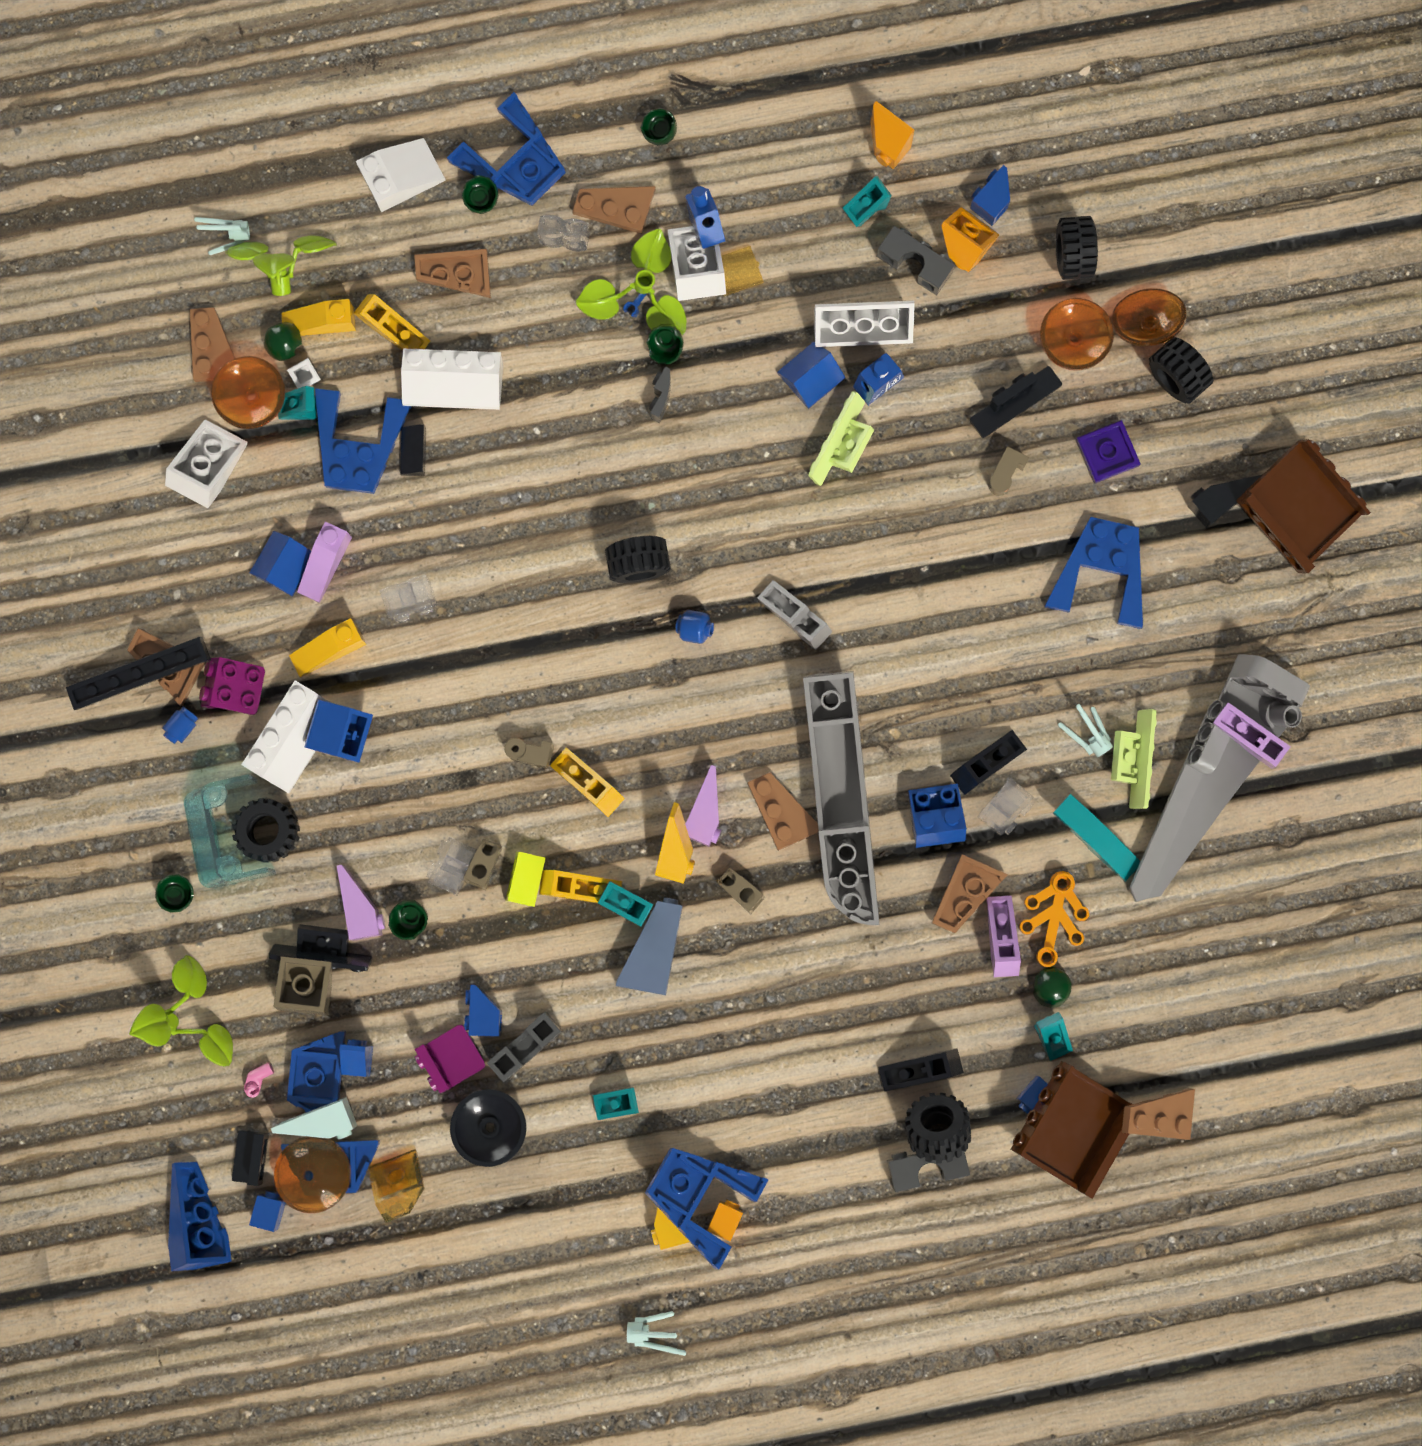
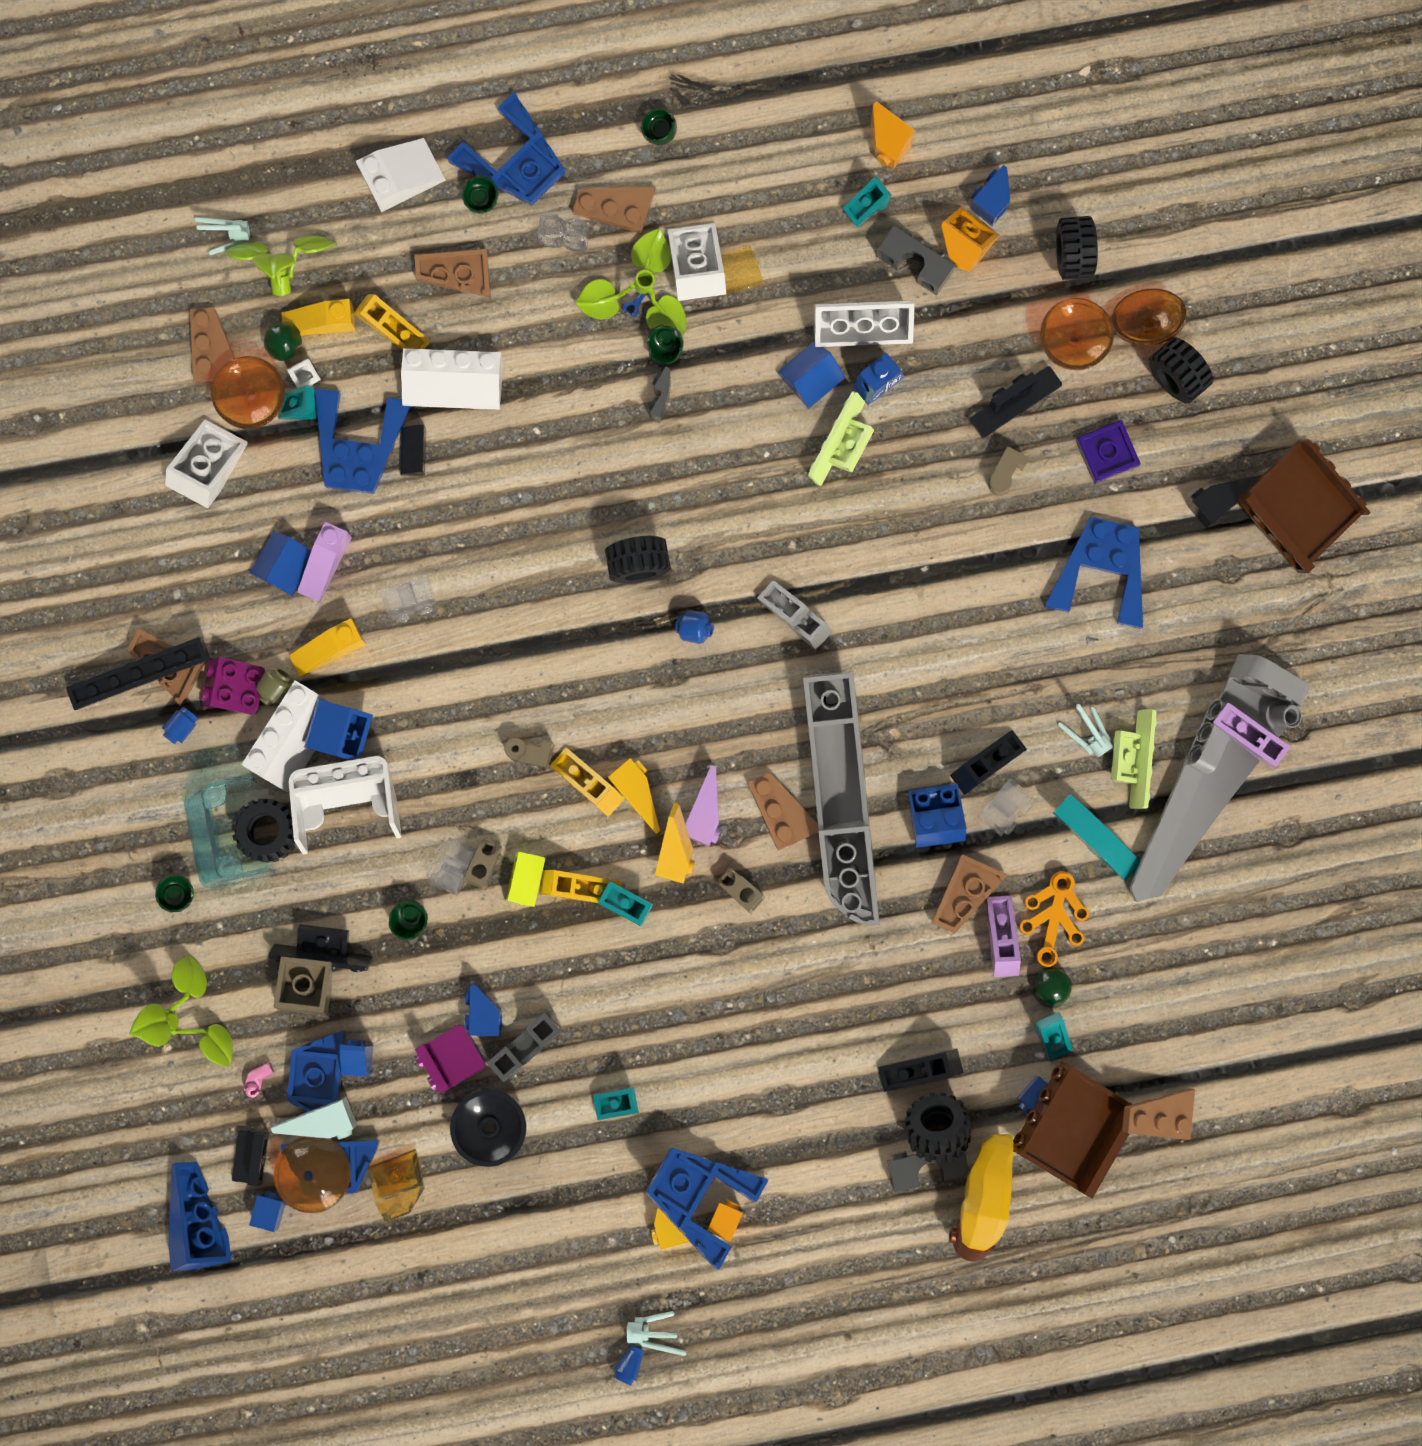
lavender slope [337,865,385,941] -> none
sand blue slope [616,898,683,995] -> none
blue torso [685,186,725,249] -> none
none -> olive head [256,668,293,706]
none -> white windscreen [289,756,402,855]
none -> yellow slope [608,758,661,836]
none -> blue cone [613,1345,645,1386]
none -> yellow piece [949,1134,1013,1262]

